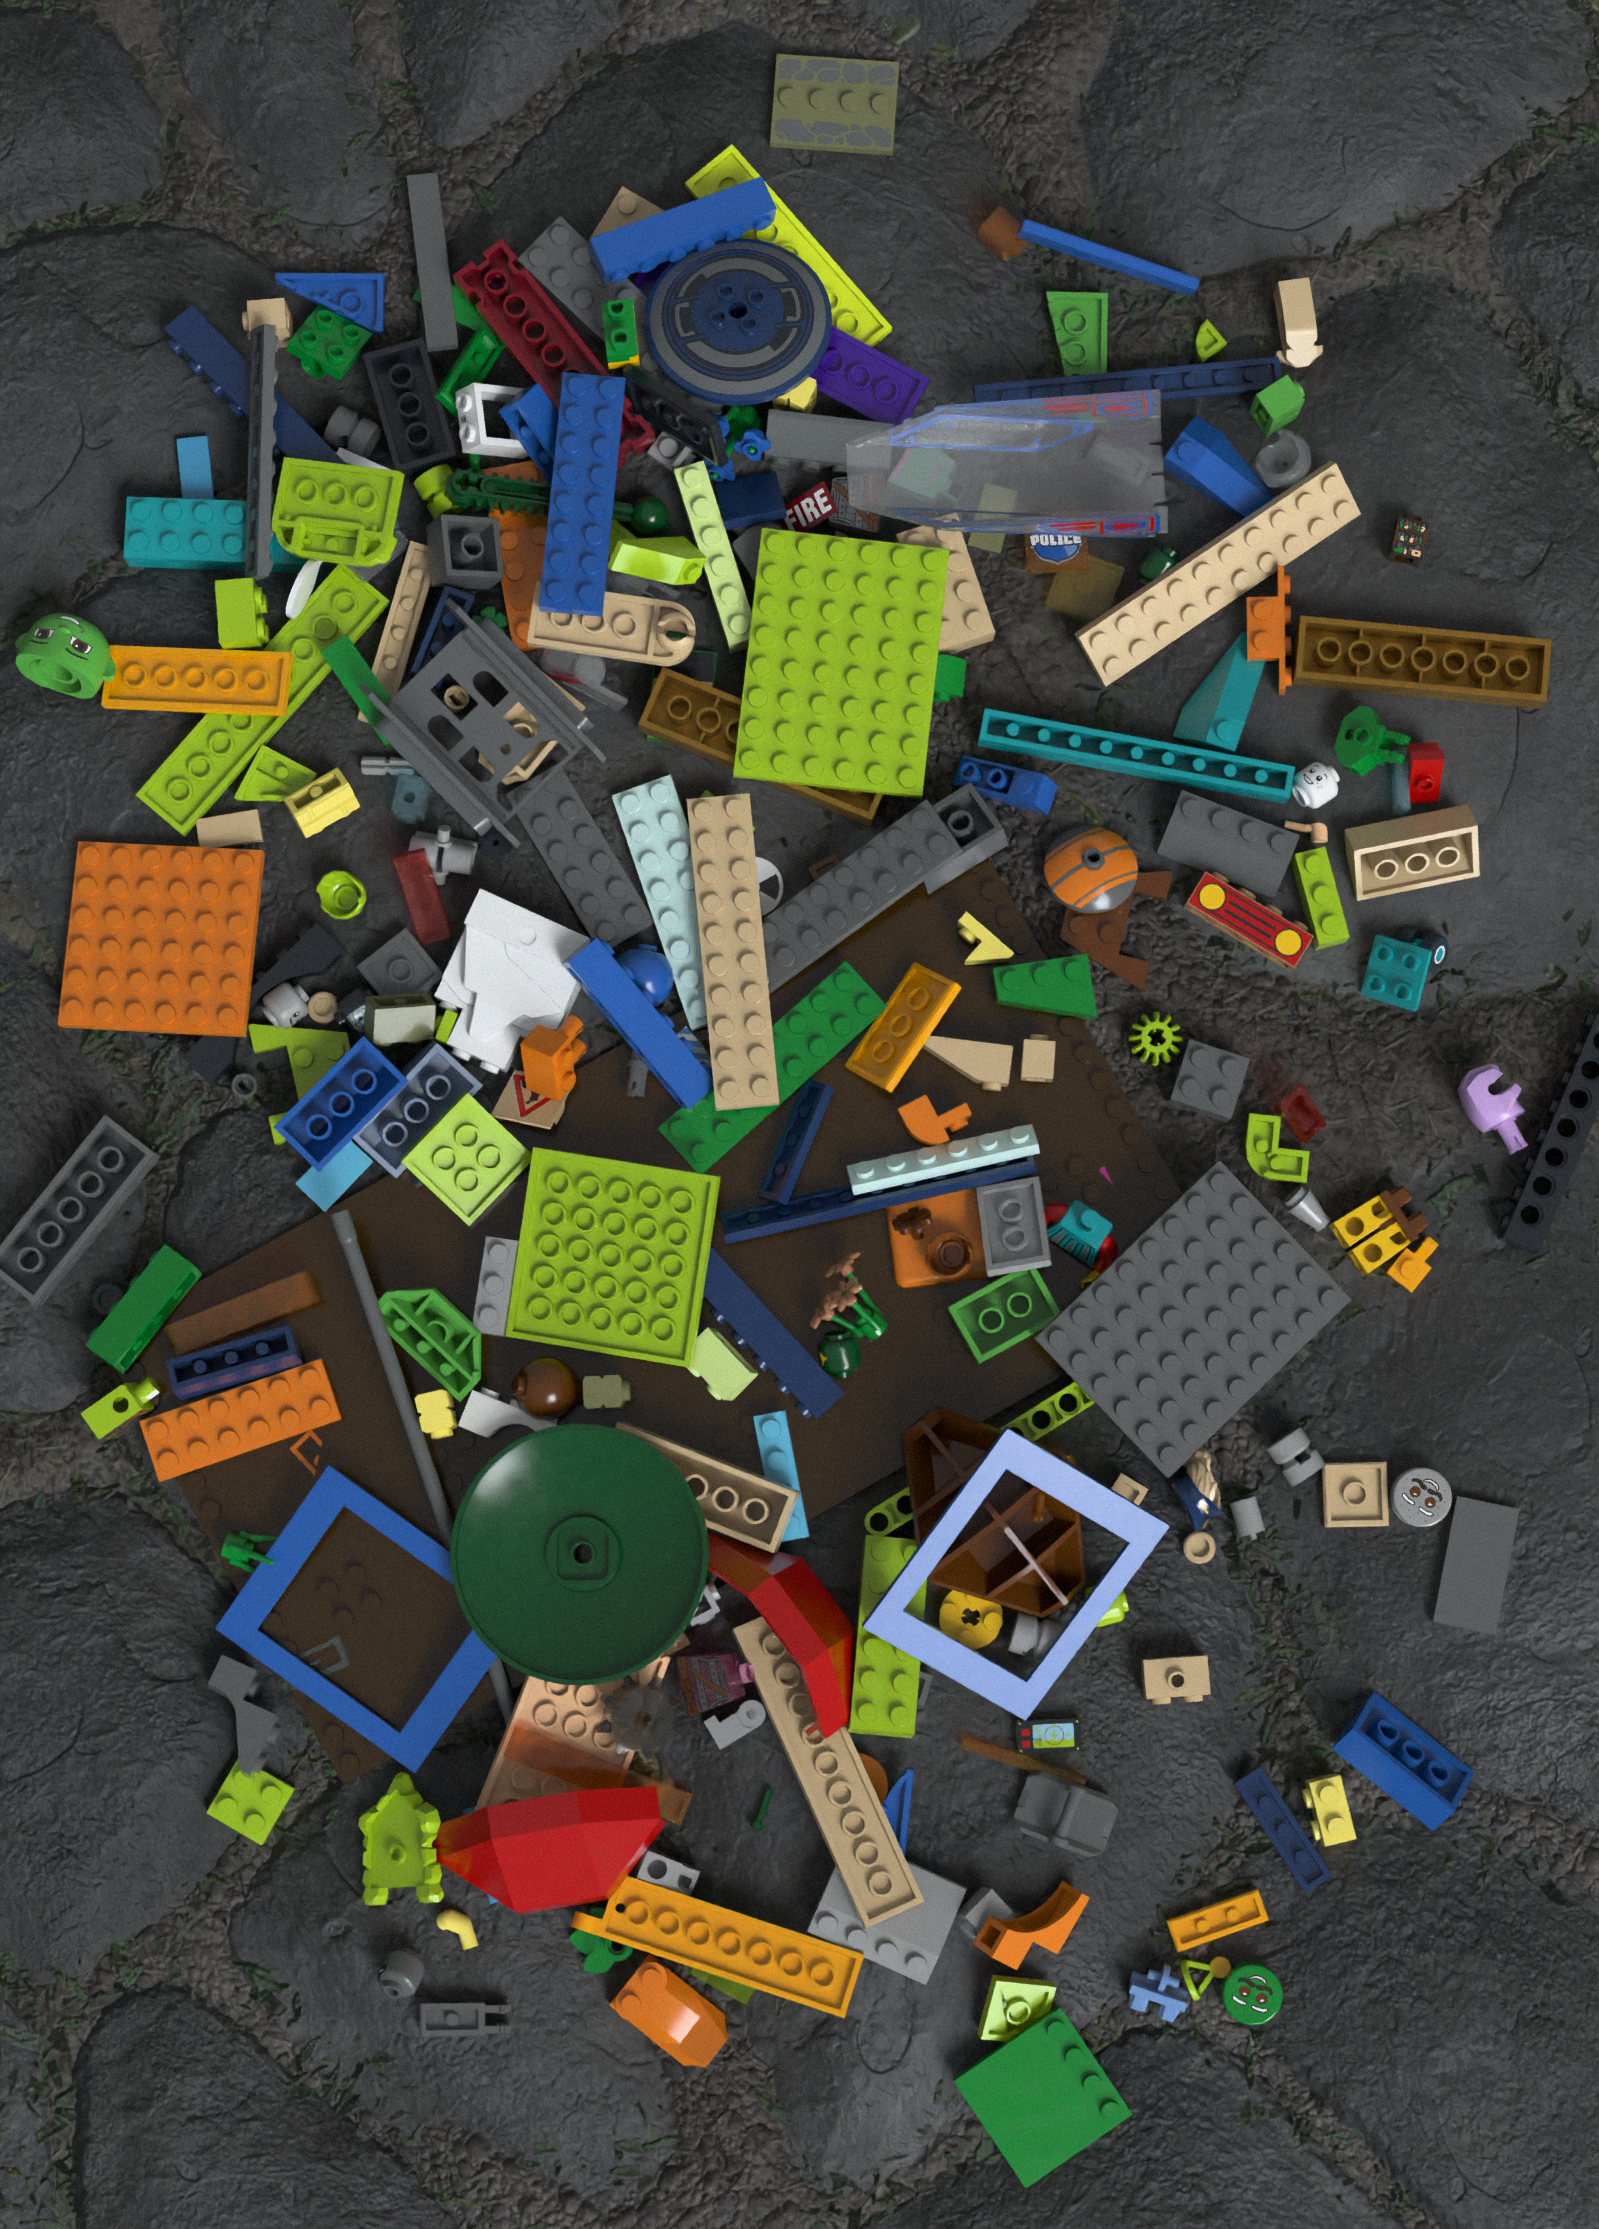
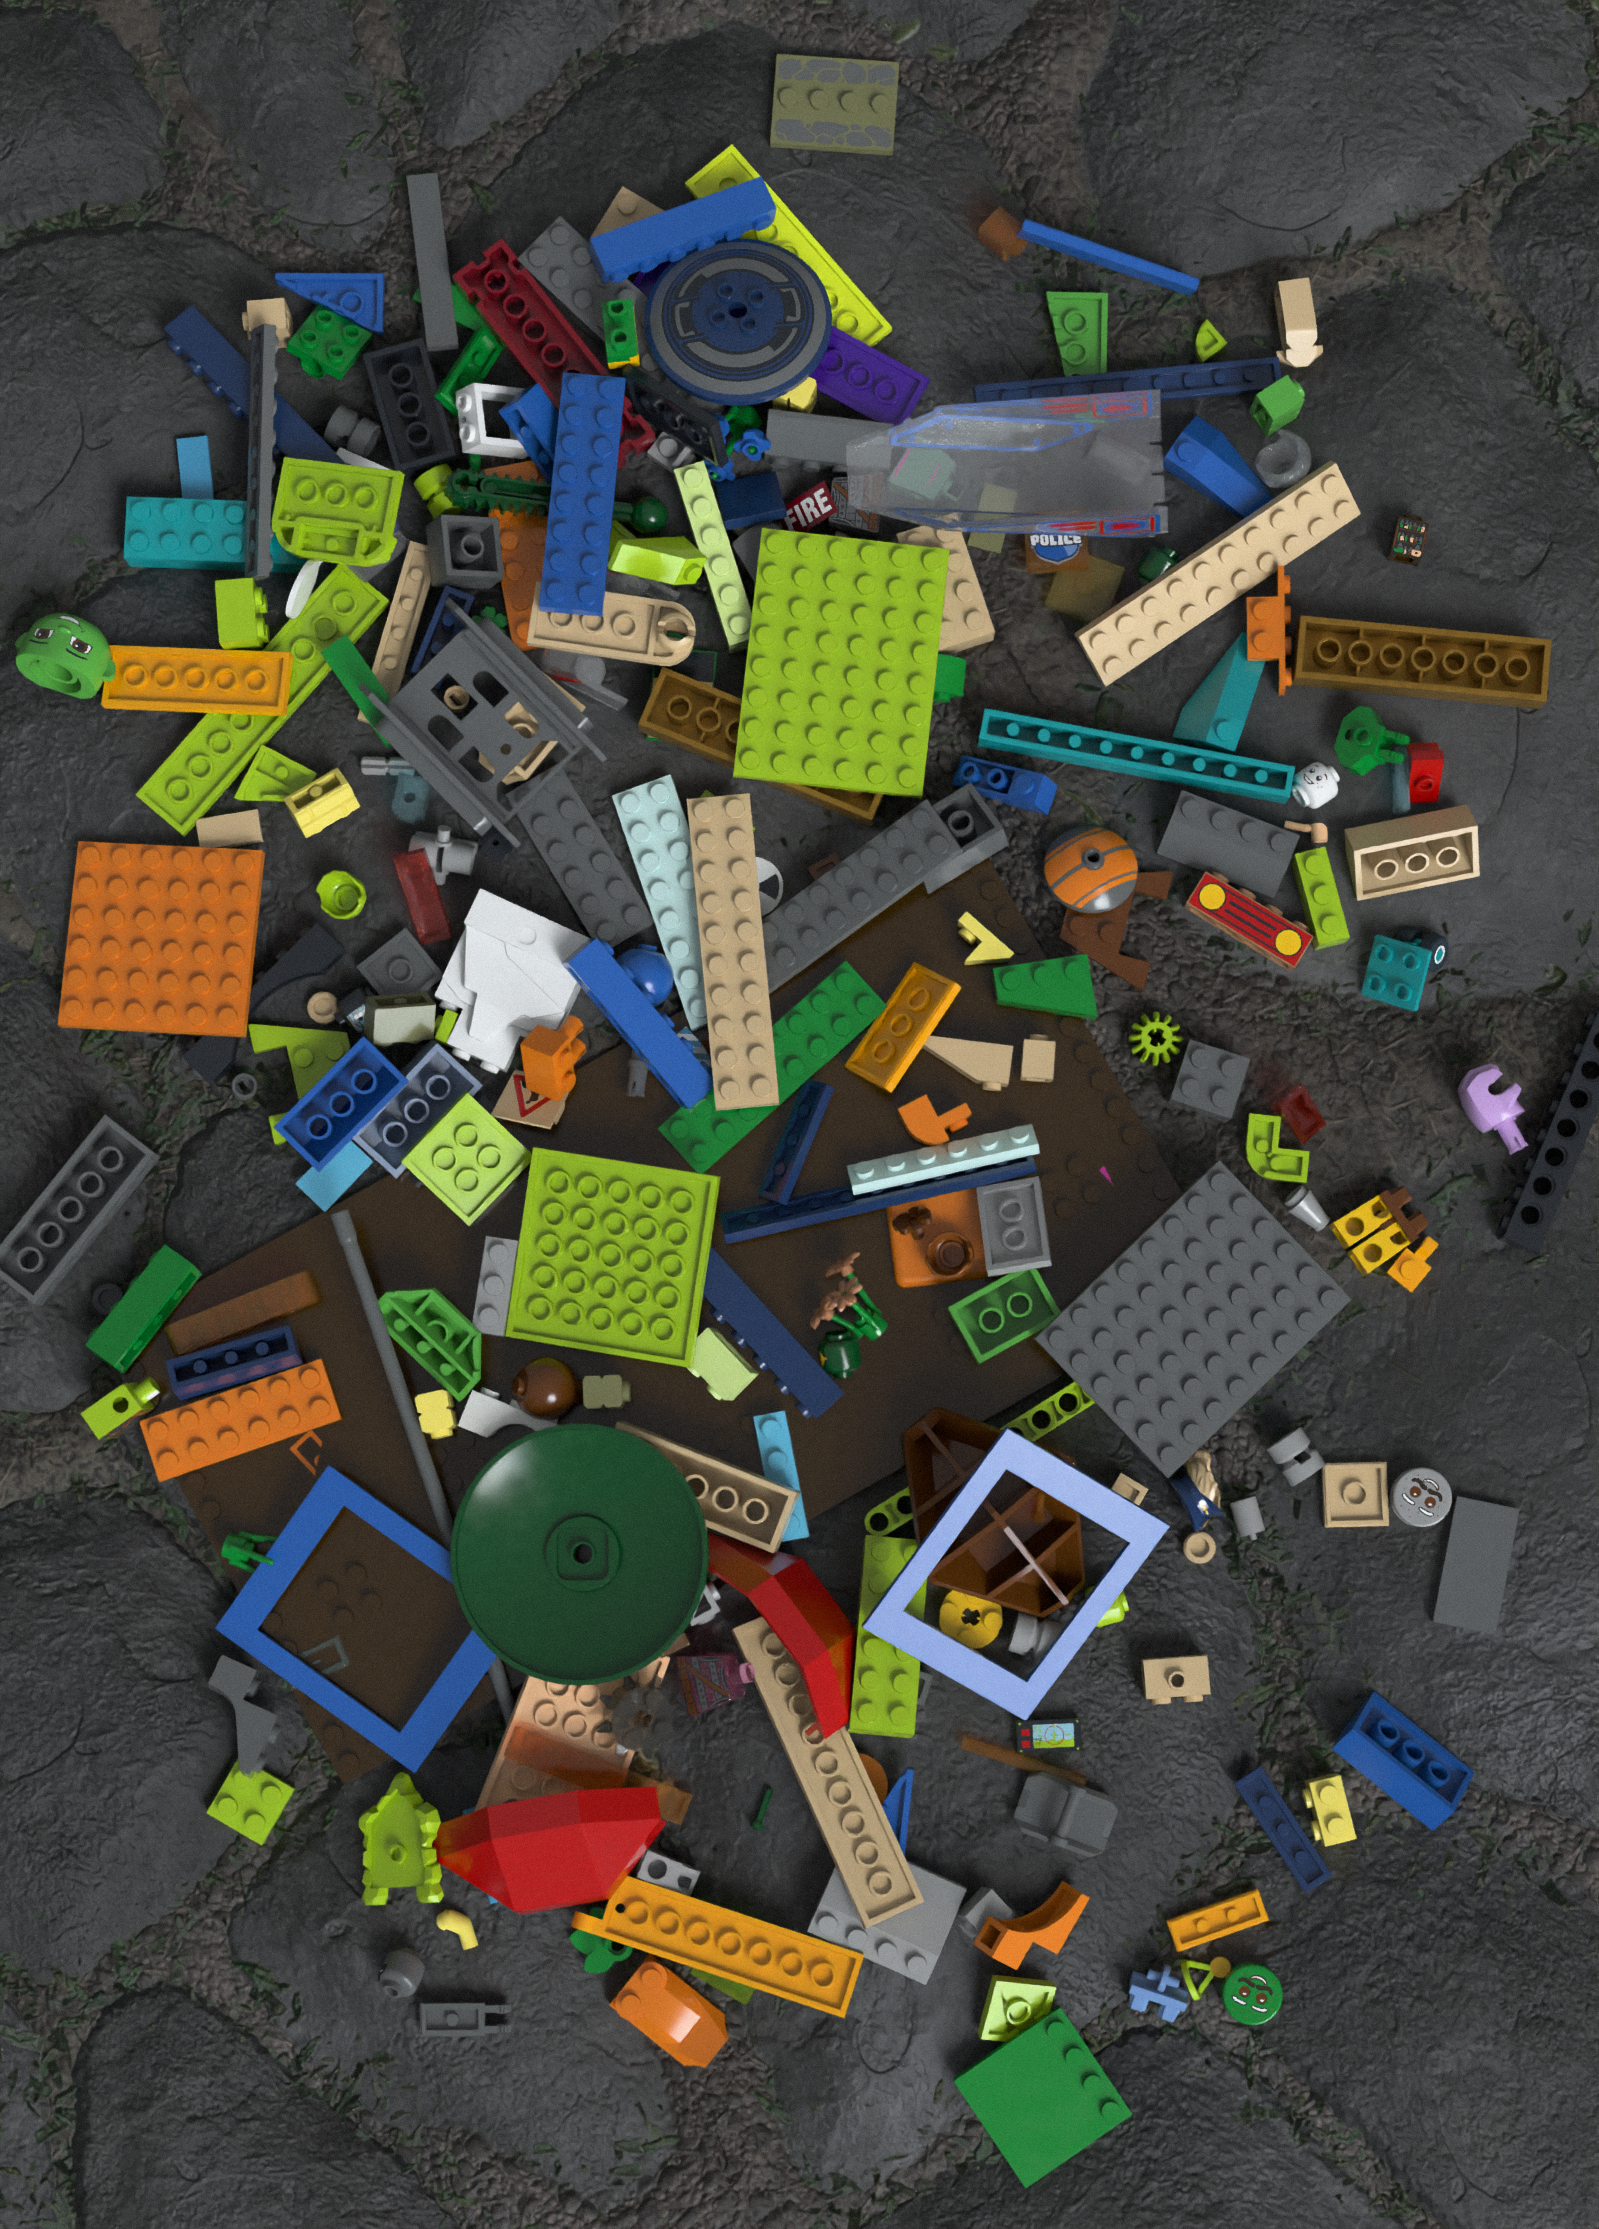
light grey head [261,982,309,1029] -> none
light grey leg [704,1699,766,1750] -> none
torso [1044,1200,1118,1289] -> none

